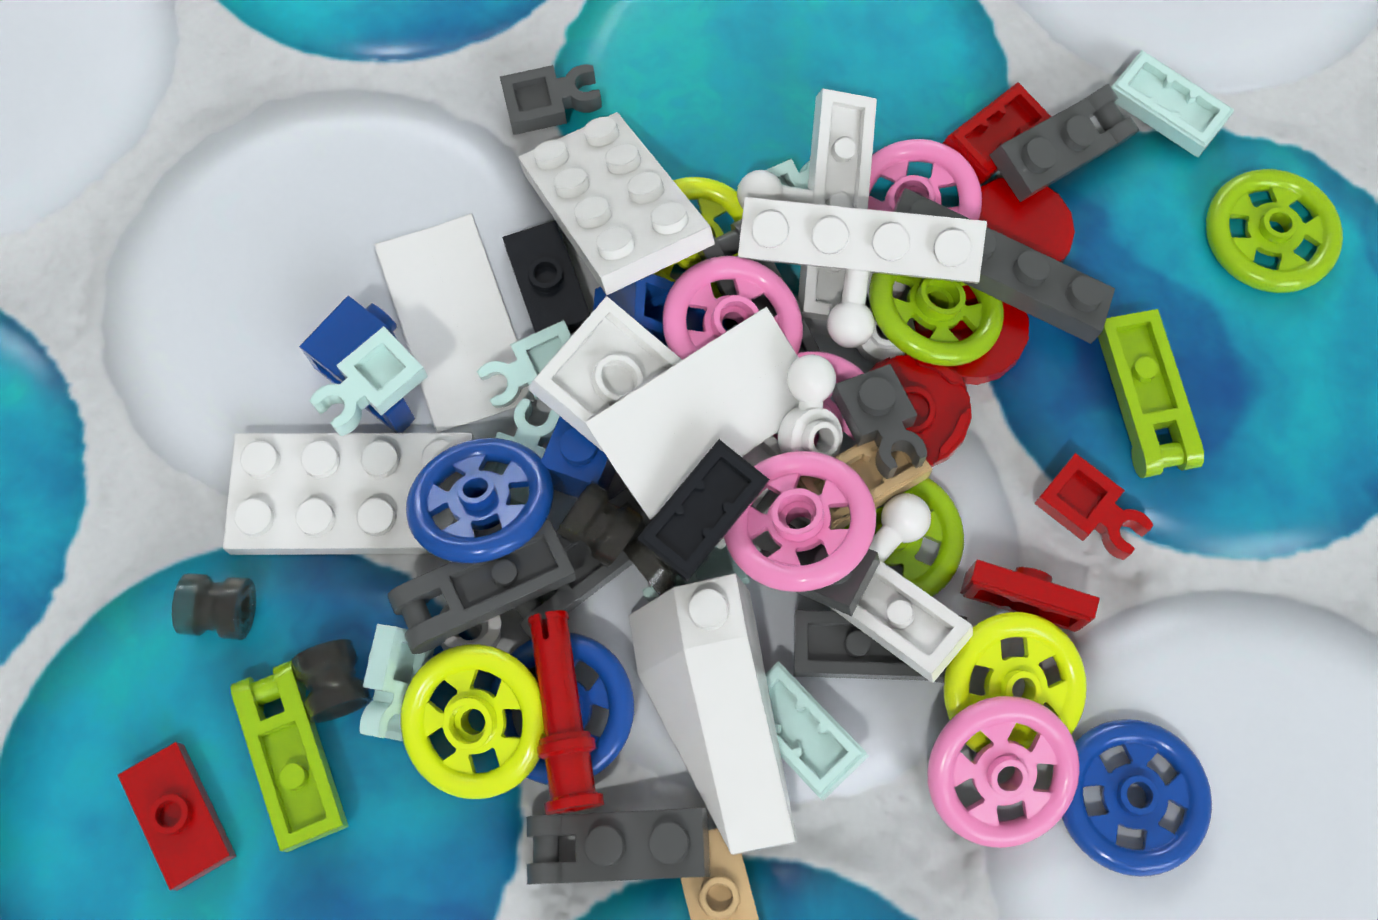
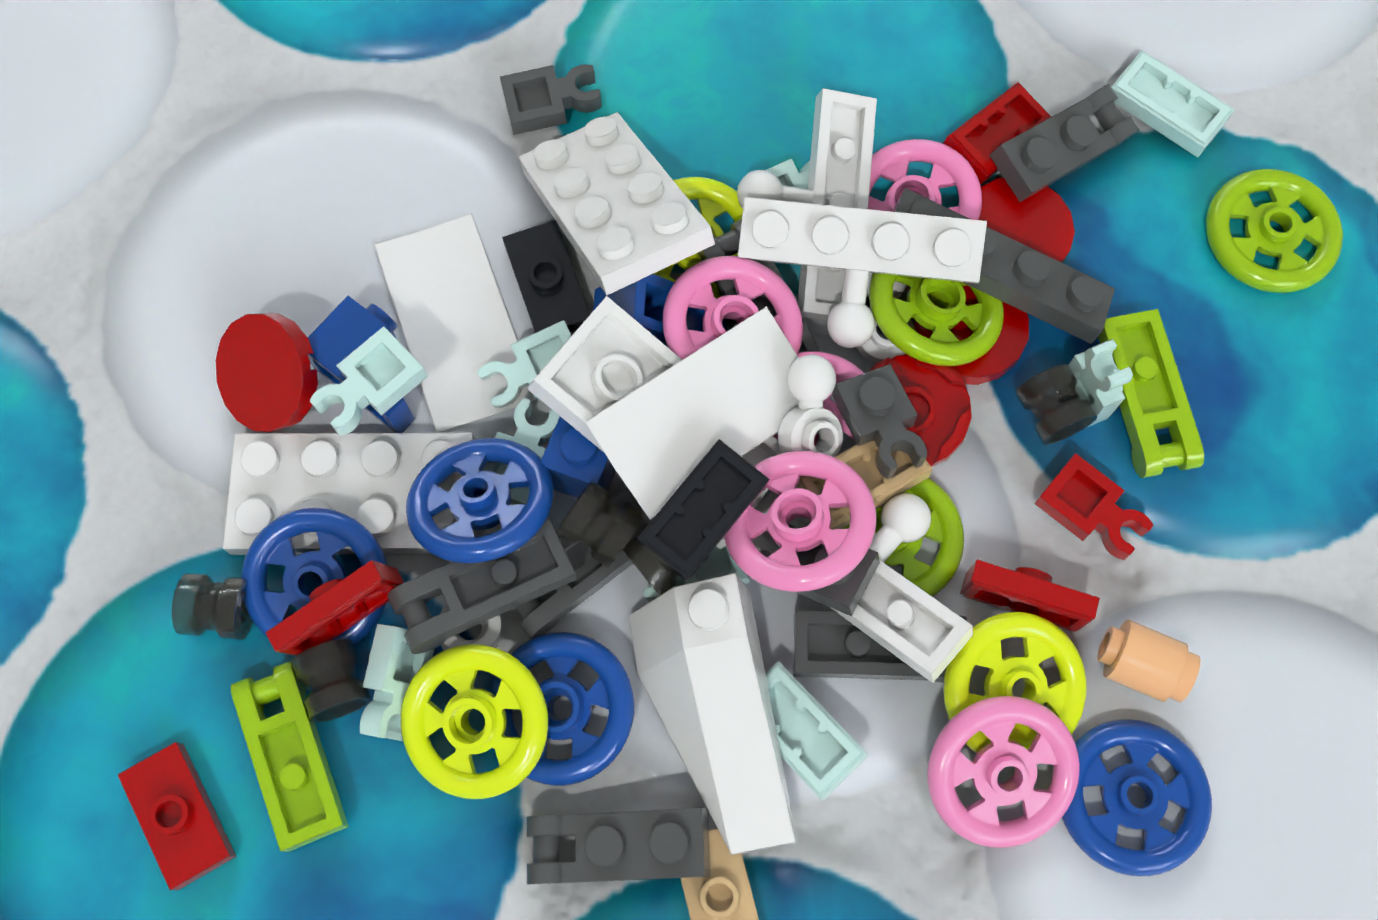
red pin [528,610,604,815] -> none
none -> red tile [215,313,318,432]
none -> blue plate [241,508,387,655]
none -> red plate [265,560,405,657]
none -> clear smoke wheel [1015,364,1098,445]
none -> light aqua plate [1060,339,1133,427]
none -> light nougat brick [1097,620,1201,702]

